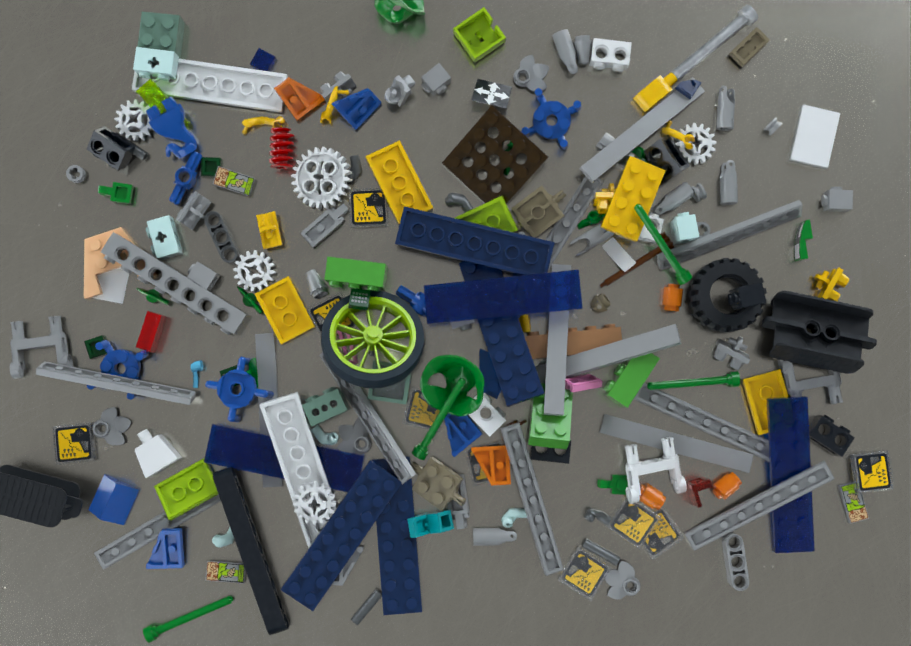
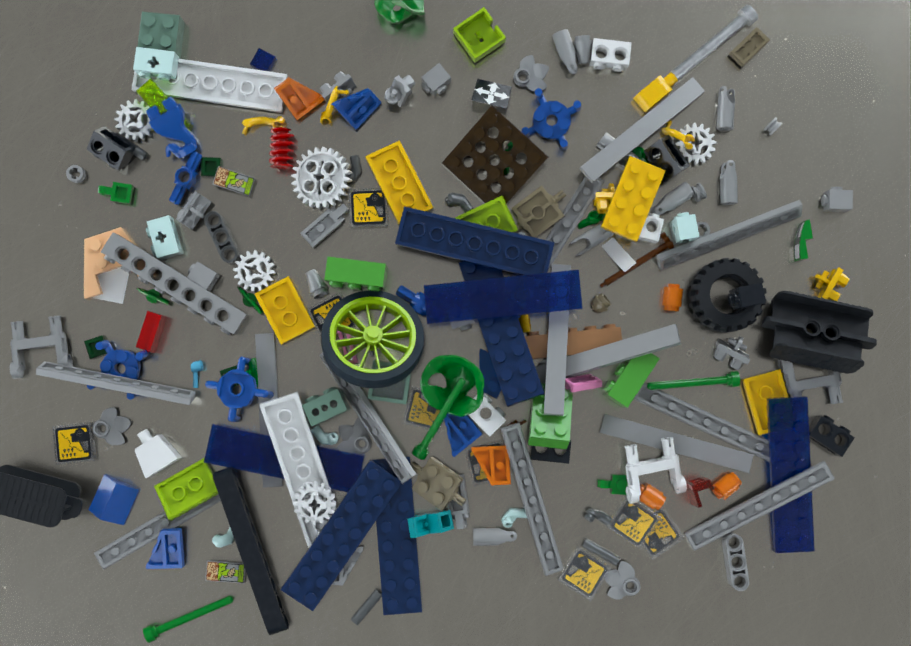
yellow hips [256,211,283,249] -> none
dark green tile [348,288,370,311] -> none
green piece [634,204,693,285] -> none
dark blue tile [675,80,702,99] -> none
white tile [789,104,840,169] -> none
tile [838,481,869,524] -> none
tile [850,451,894,494] -> none

